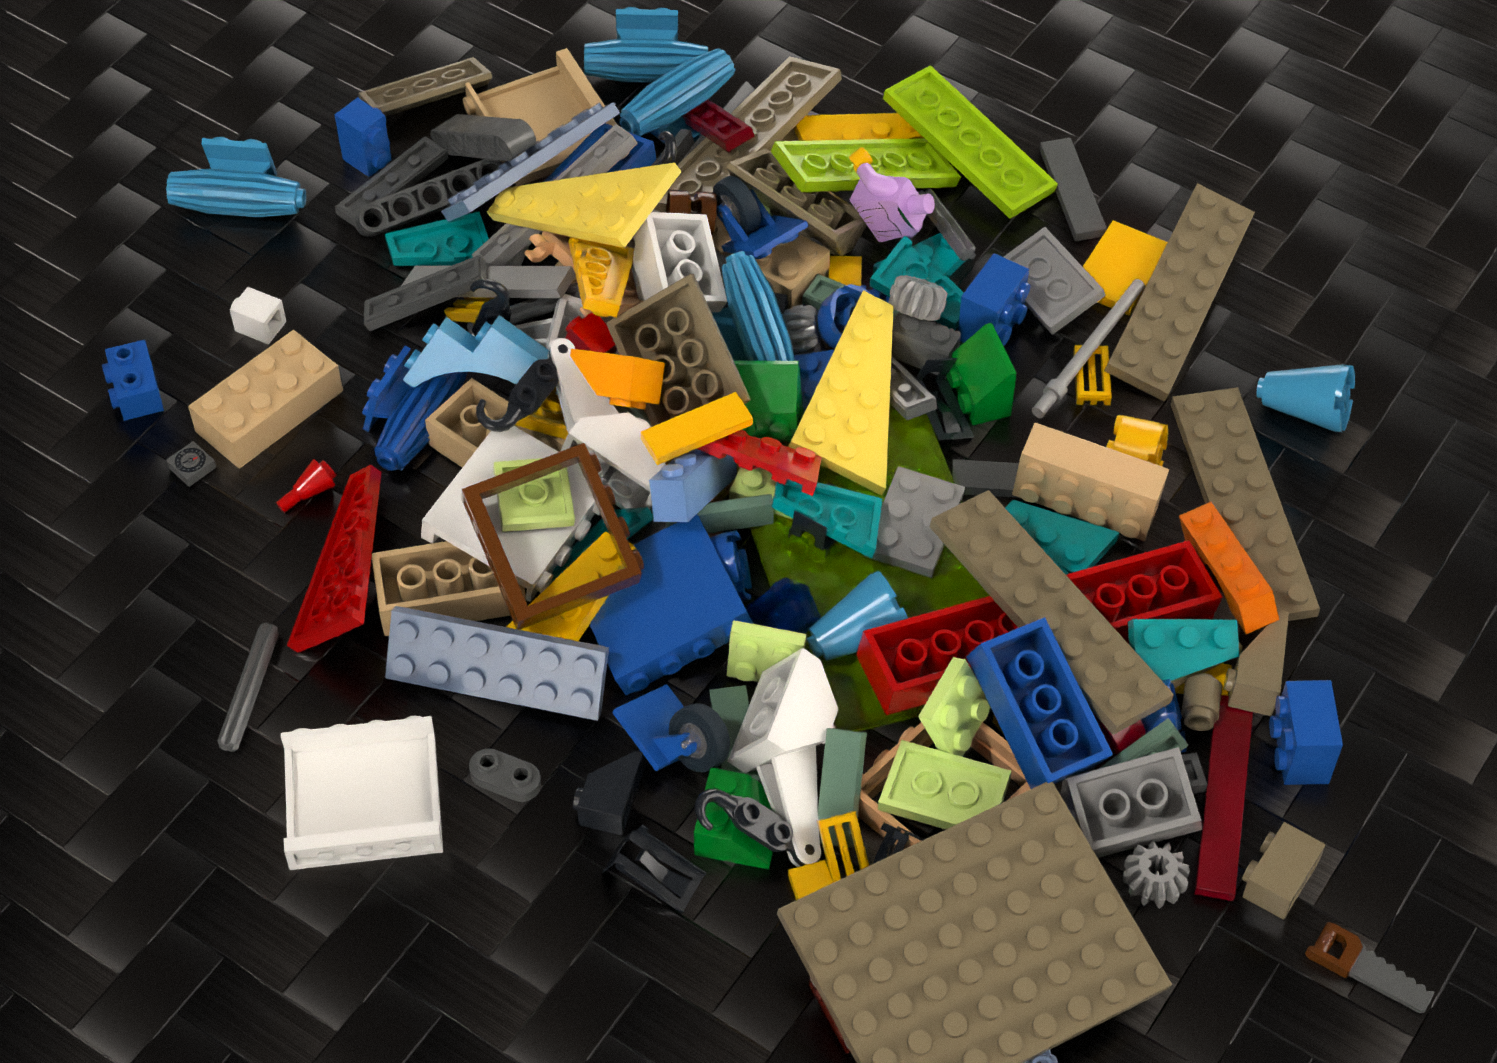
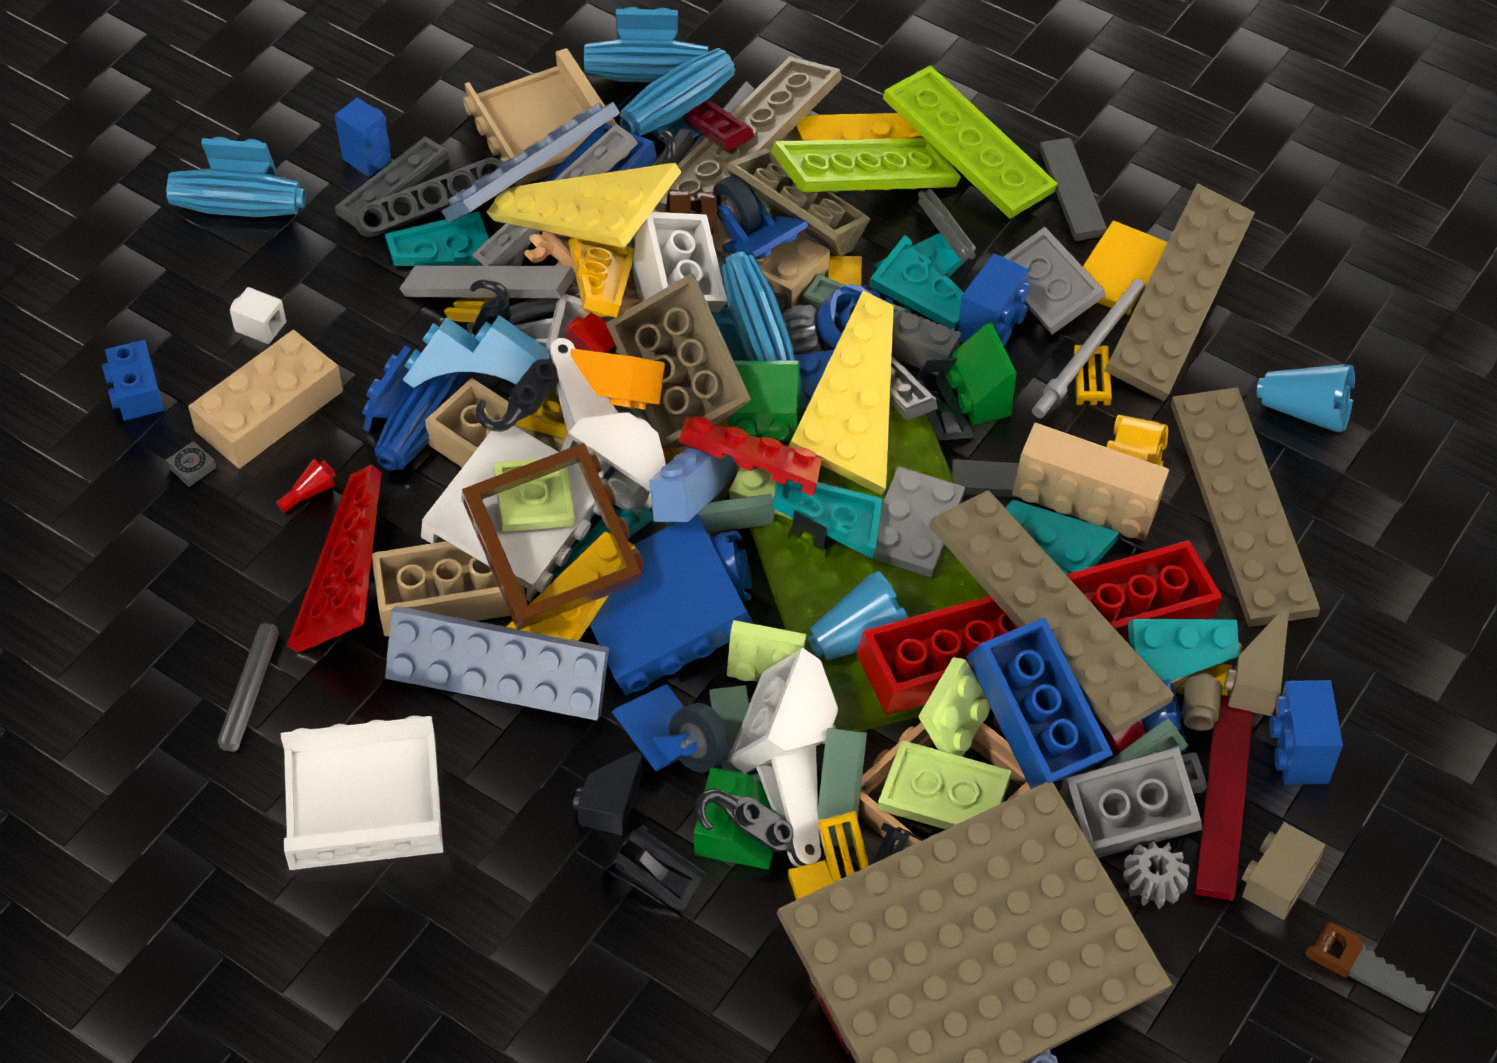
dark tan slope [358,57,492,117] -> none
dark grey tile [364,255,487,331] -> none
dark grey beam [431,114,536,161] -> none
dark grey plate [469,749,541,802] -> none
yellow tile [640,392,753,465] -> none
clear blue bracket [746,577,821,634] -> none
lavender torso [849,147,935,242] -> none
light grey gear [888,275,948,321] -> none
orange arch [1179,502,1280,634] -> none

